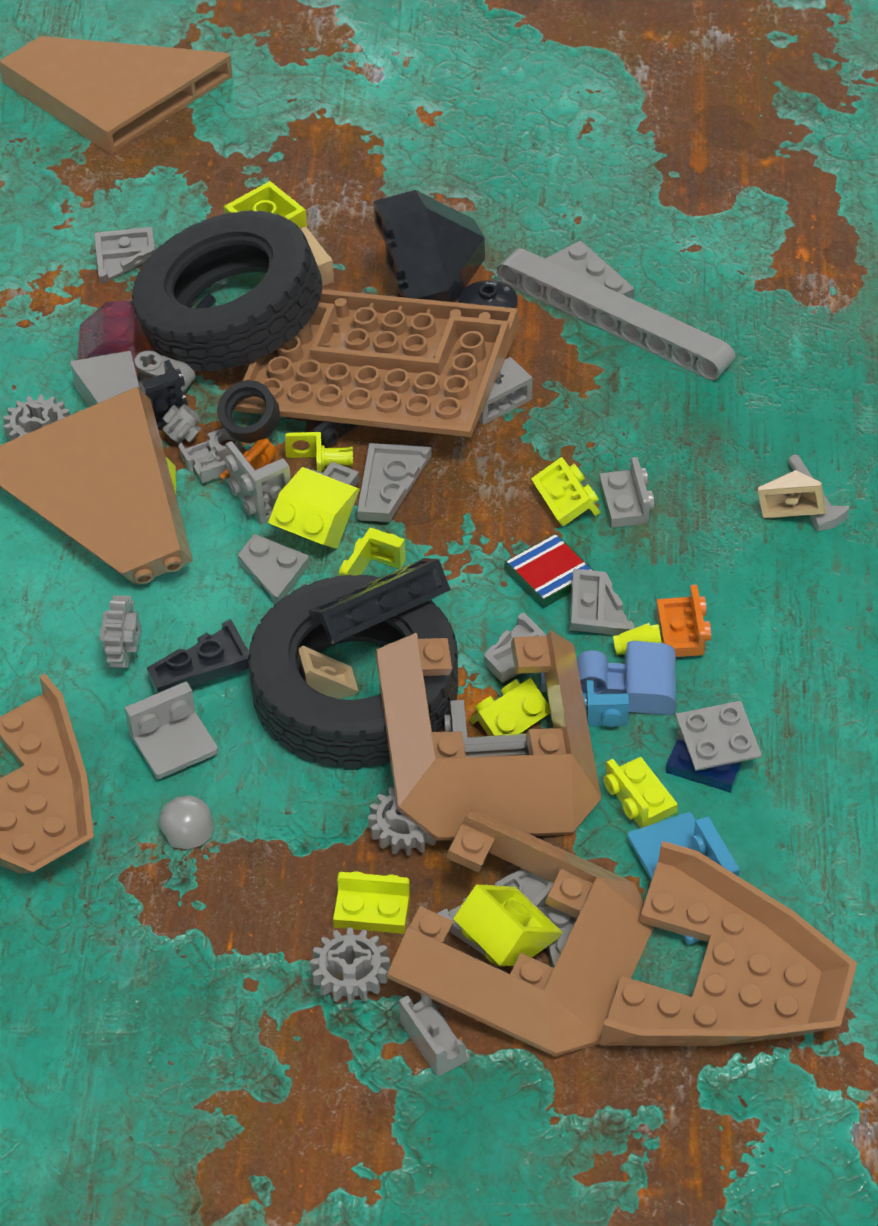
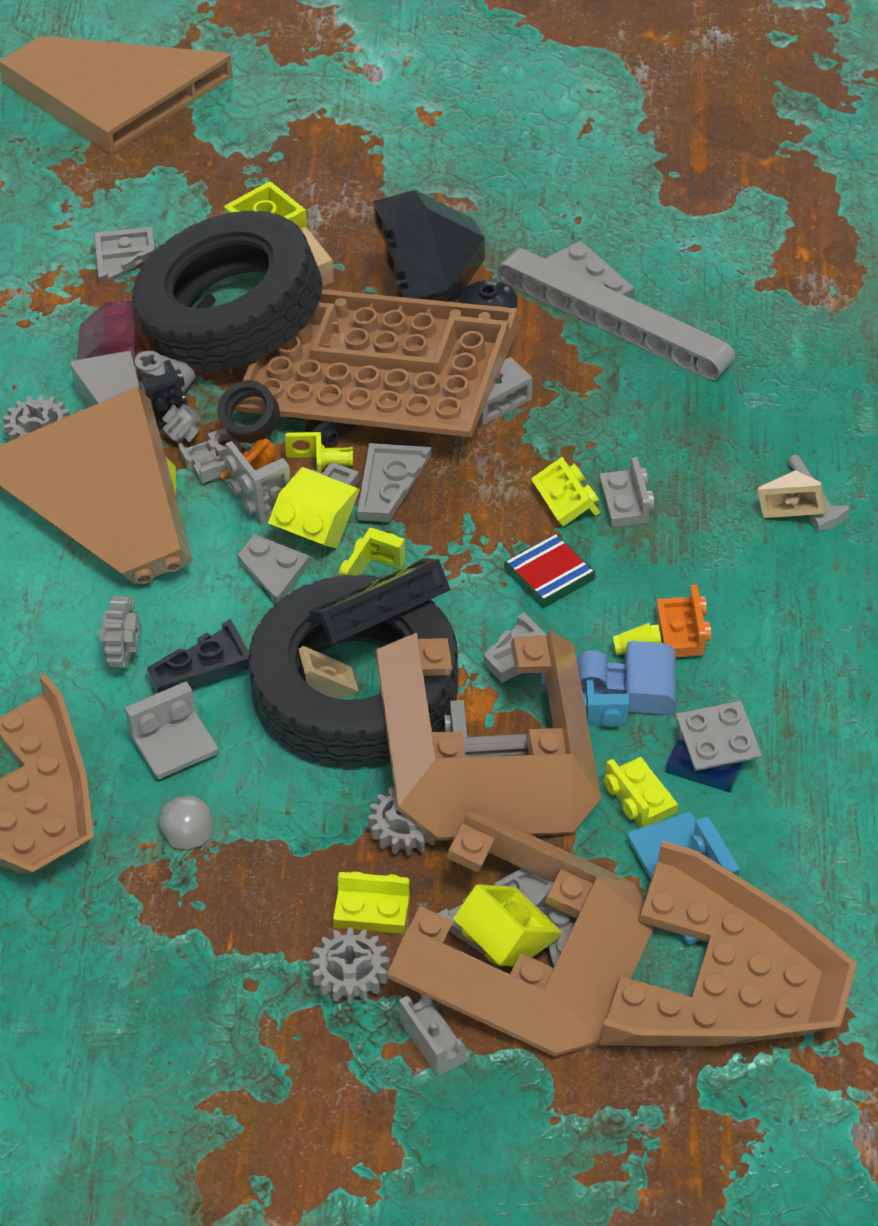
neon yellow bracket [469,677,551,736] -> none
light grey wing [569,568,634,635] -> none

